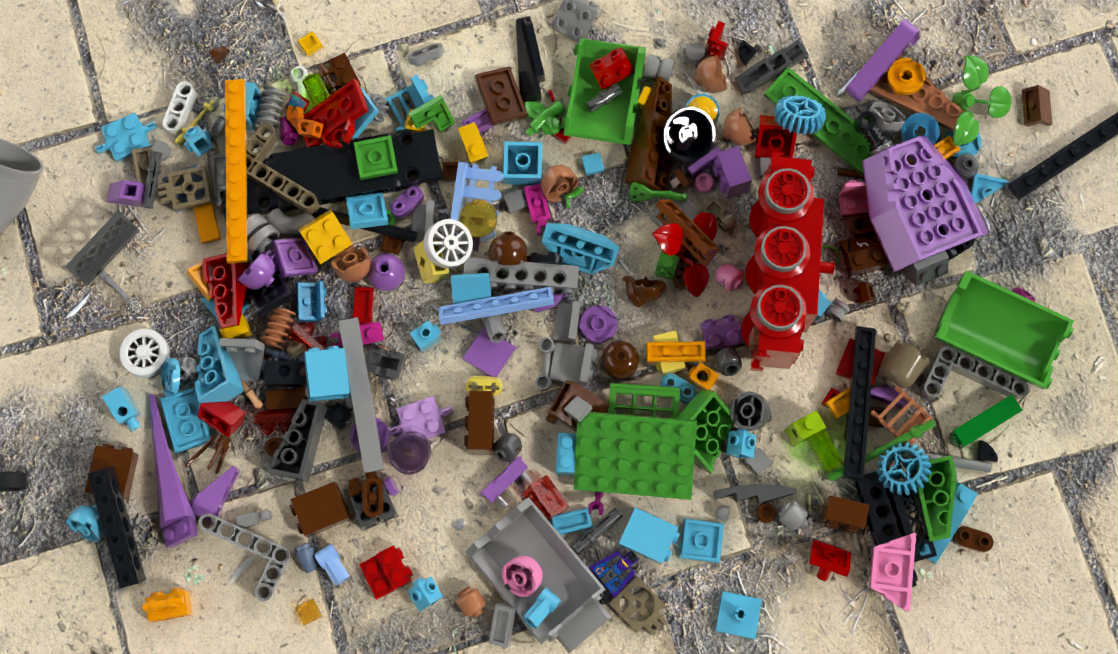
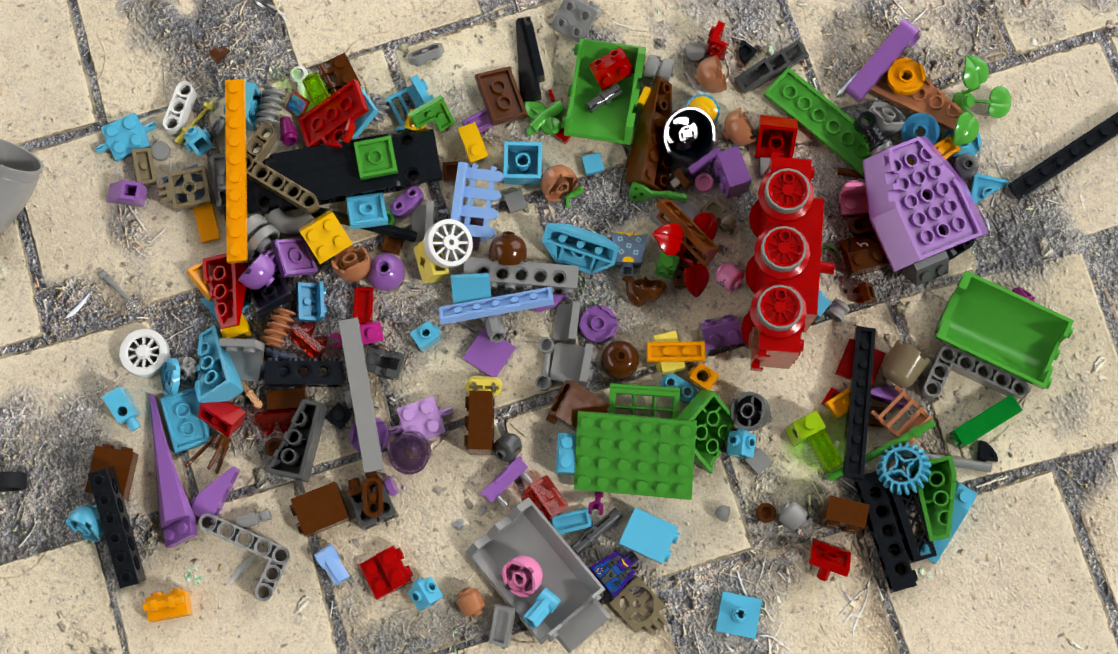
dark grey fence [65,210,140,286] -> none
dark grey pin [141,151,163,209] -> none
orange piece [286,105,323,138] -> none
dark tan tile [287,340,307,358] -> none
sand blue cone [294,543,317,573] -> none
clear yellow tile [295,598,322,626] -> none
yellow tile [297,31,323,57] -> none
medium azure brick [304,346,350,402] -> none
clear yellow tile [460,200,498,238] -> none
dark pink plate [524,183,551,236] -> none
black plate [526,252,563,265] -> none
light grey tile [564,396,592,422] -> none
medium azure tile [680,519,724,563] -> none
dark grey head [714,348,742,376] -> none
dark grey slope [714,484,798,505] -> none
medium azure gear [774,94,826,135] -> none
bright pink wing [870,533,916,612] -> none
reddish brown plate [953,526,994,553] -> none
reddish brown panel [1022,85,1052,127] -> none
none -> sand blue torso [611,232,648,277]

